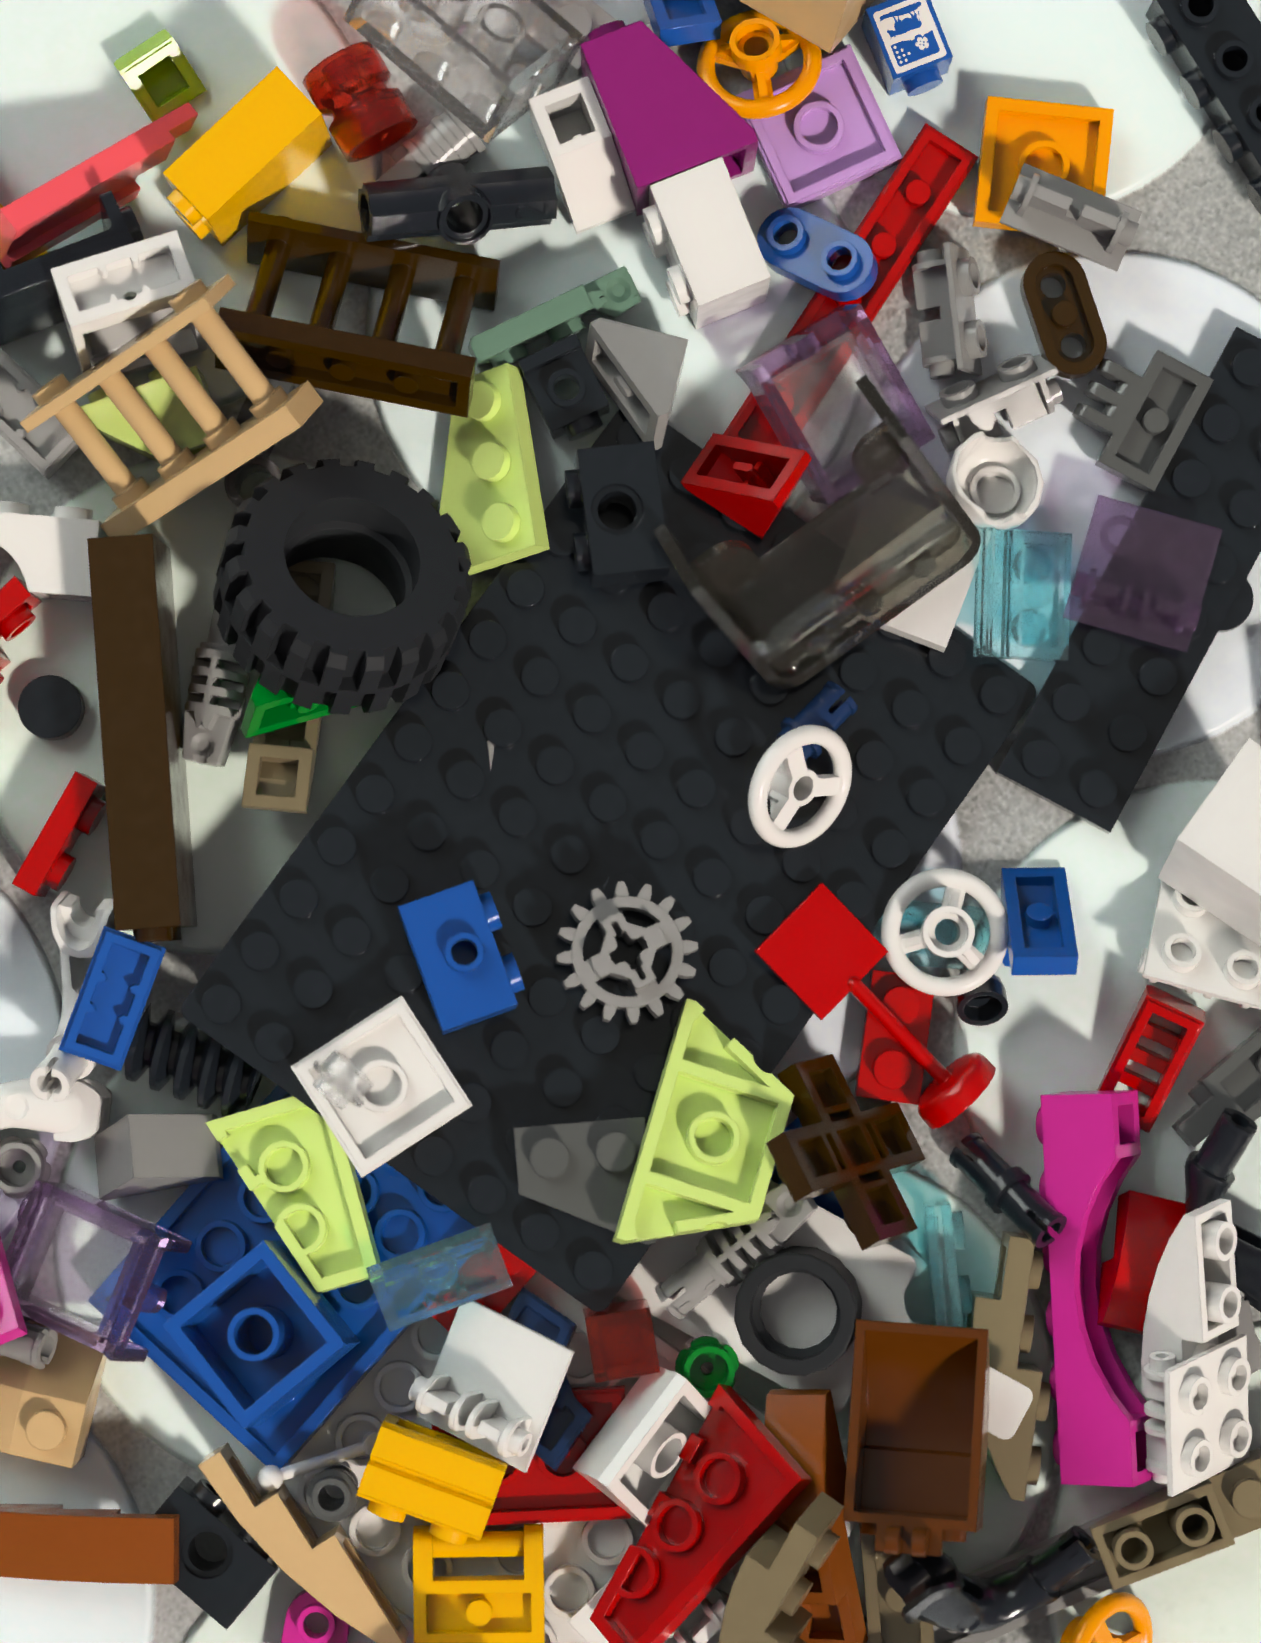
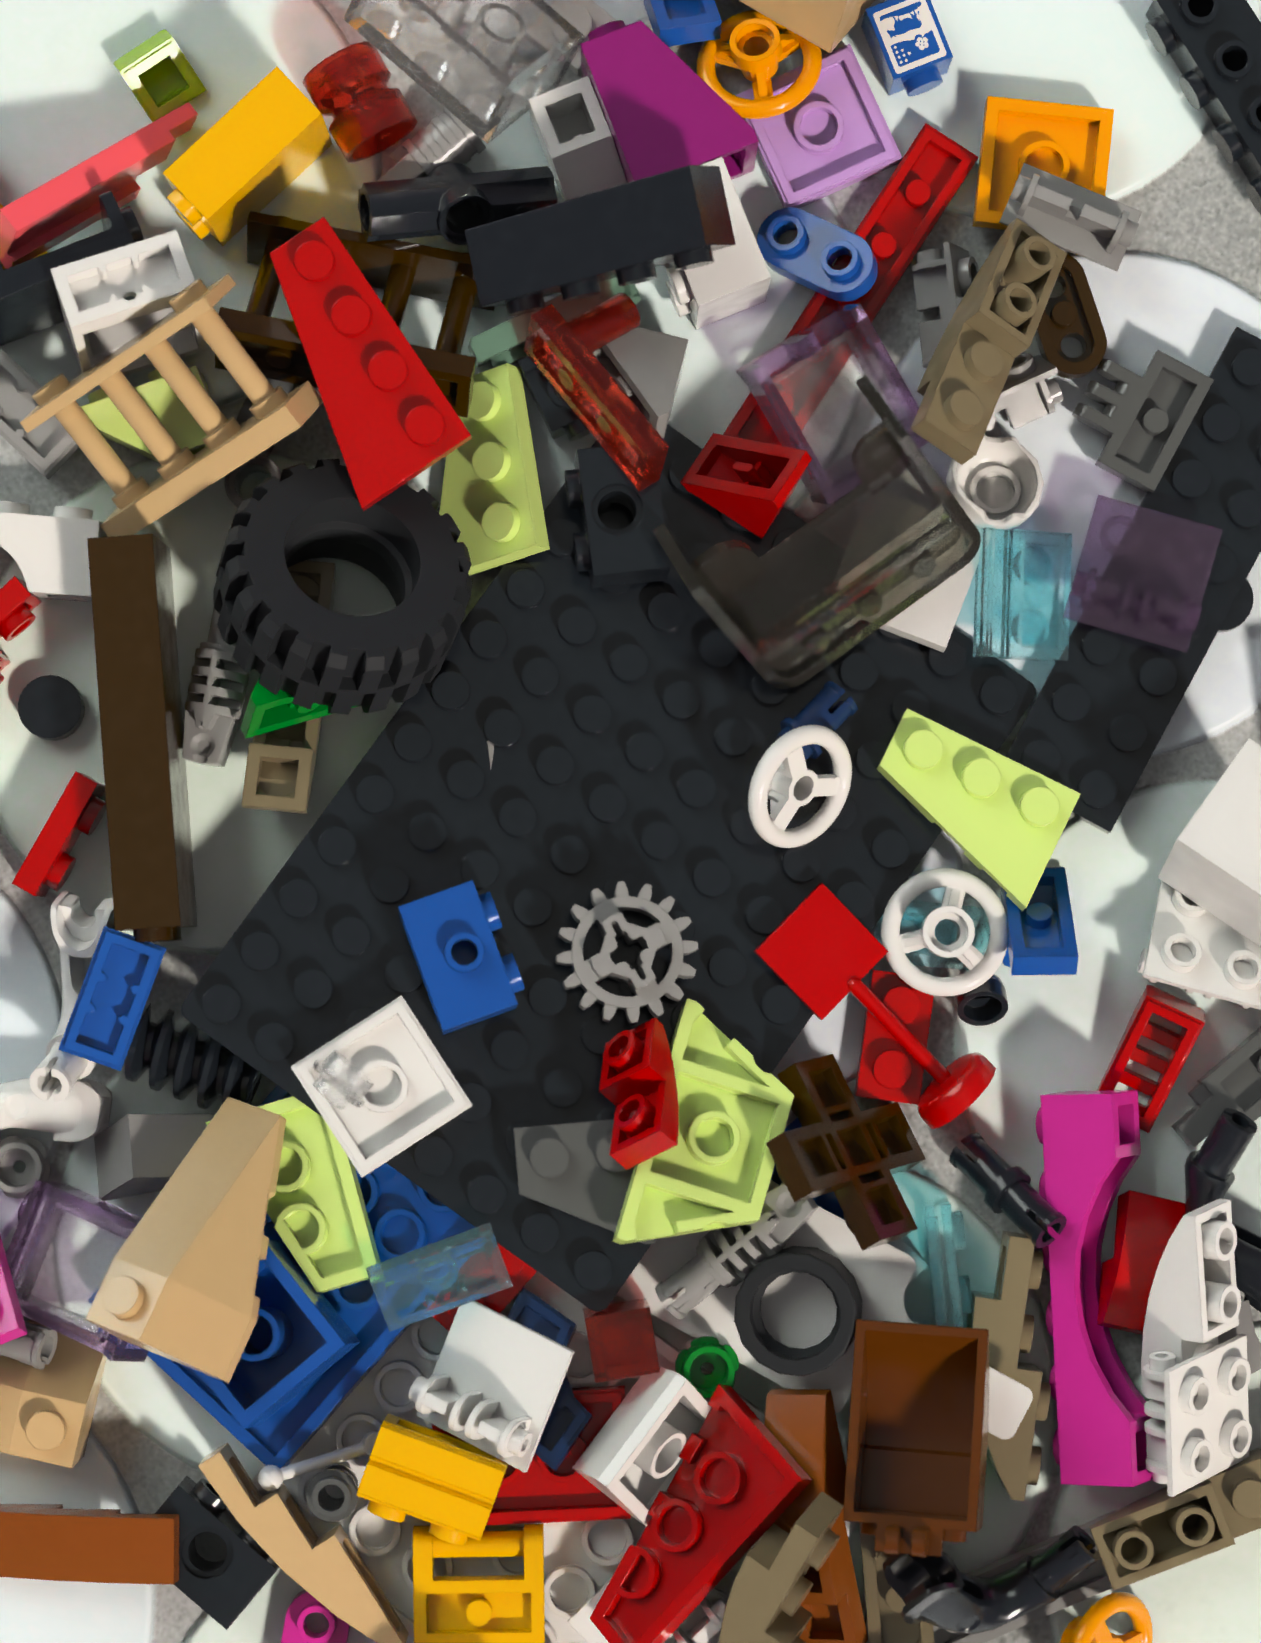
none -> tan wedge [85,1097,286,1383]
none -> red wing [269,217,472,511]
none -> black brick [464,165,736,316]
none -> clear red piece [524,292,669,491]
none -> red slope [599,1017,679,1170]
none -> yellowish green wing [877,708,1081,911]
none -> dark tan slope [910,218,1067,465]

